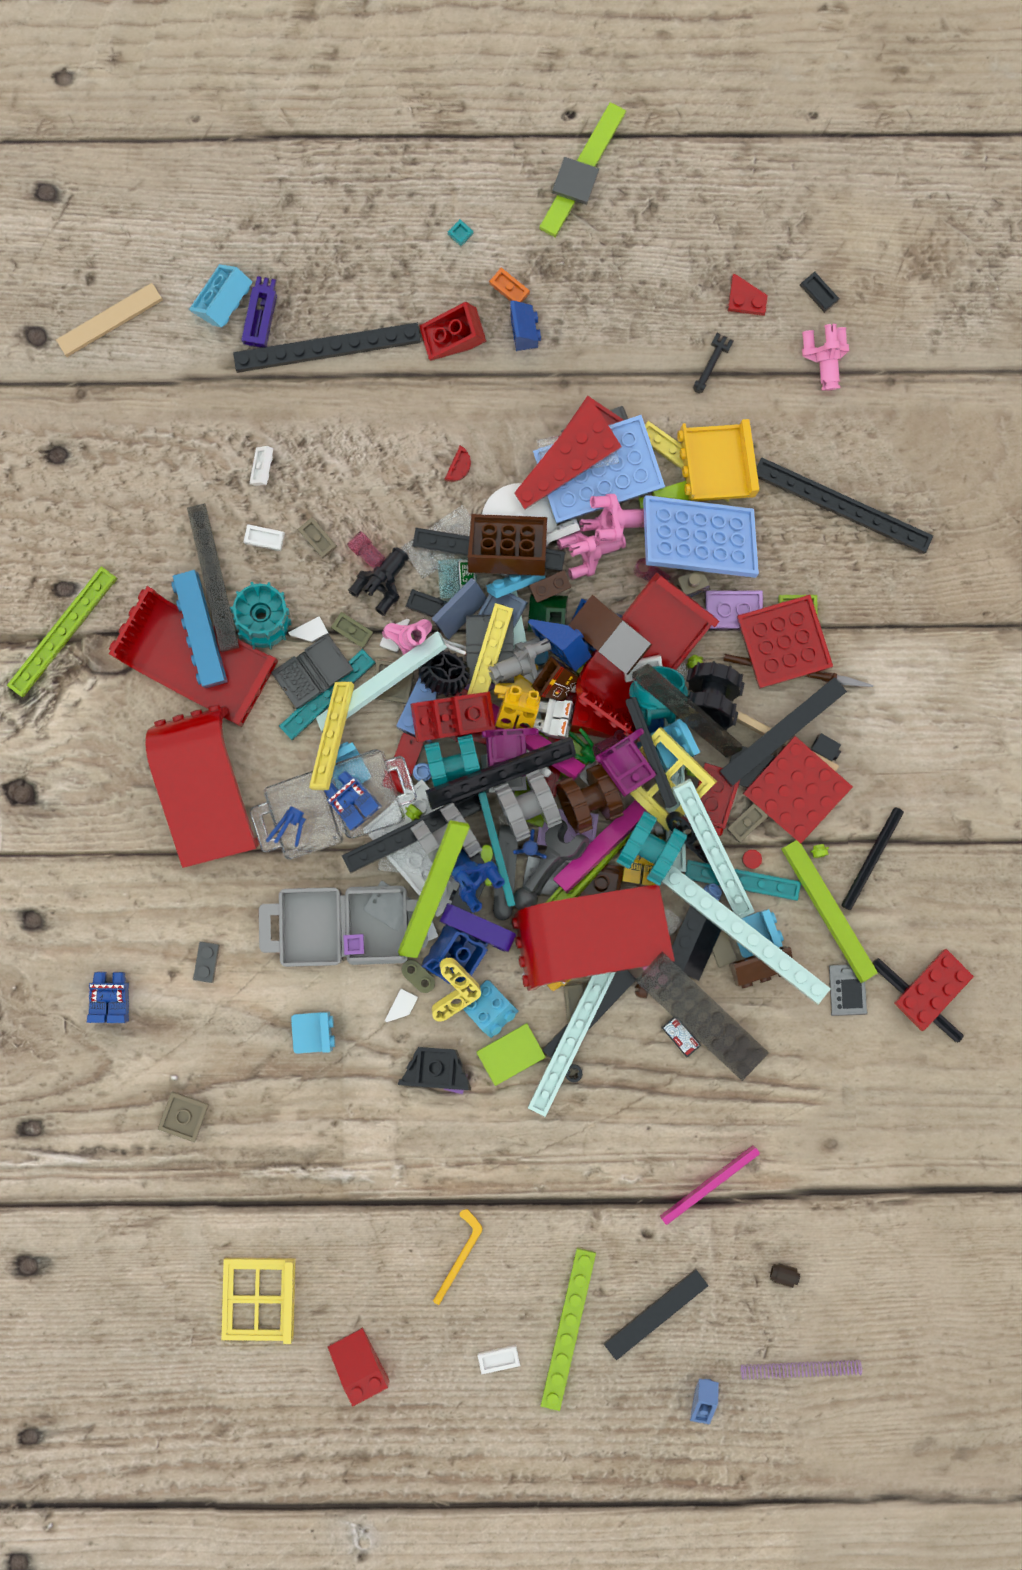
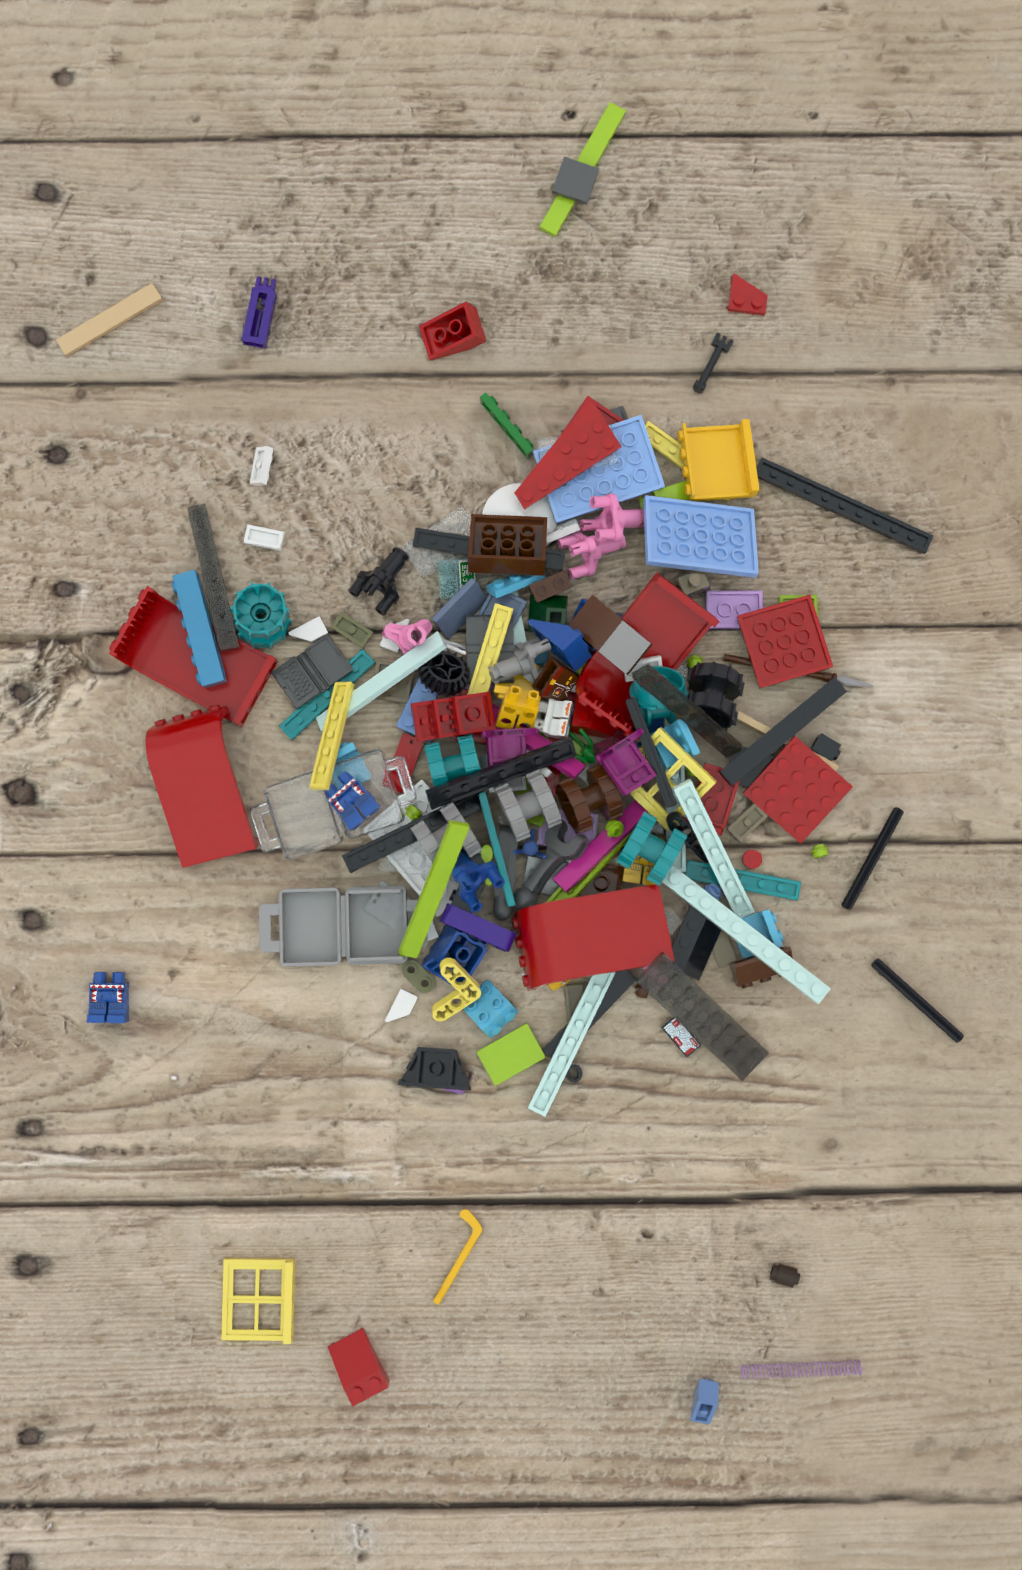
lime tile [7,566,117,698] -> none
dark tan plate [158,1091,209,1142] -> none
medium azure slope [189,264,252,328] -> none
dark grey plate [193,942,220,983] -> none
black plate [233,322,421,373] -> none
blue plant [266,806,306,847] -> none
medium azure bracket [291,1011,335,1054] -> none
dark tan plate [298,517,337,559] -> none
medium lavender plate [343,934,365,955] -> none
clear pink piece [347,531,385,569] -> none
black tile [405,589,447,617] -> none
light blue plate [413,763,431,782] -> none
red tile [445,445,471,482] -> none
teal tile [447,219,474,246] -> none
white tile [477,1344,520,1374] -> none
orange plate [489,267,530,302] -> none
blue slope [510,301,541,351] -> none
lime plate [540,1248,596,1411] -> none
black tile [604,1269,709,1361] -> none
clear pink piece [634,558,671,582] -> none
dark pink tile [660,1145,760,1225] -> none
lime tile [781,840,878,983] -> none
black tile [800,272,840,313] -> none
bright pink wheel [802,324,850,391] -> none
container [829,965,868,1016] -> none
red plate [894,949,974,1031] -> none
none -> green plate [480,392,534,460]
none -> lime plate [605,819,624,837]

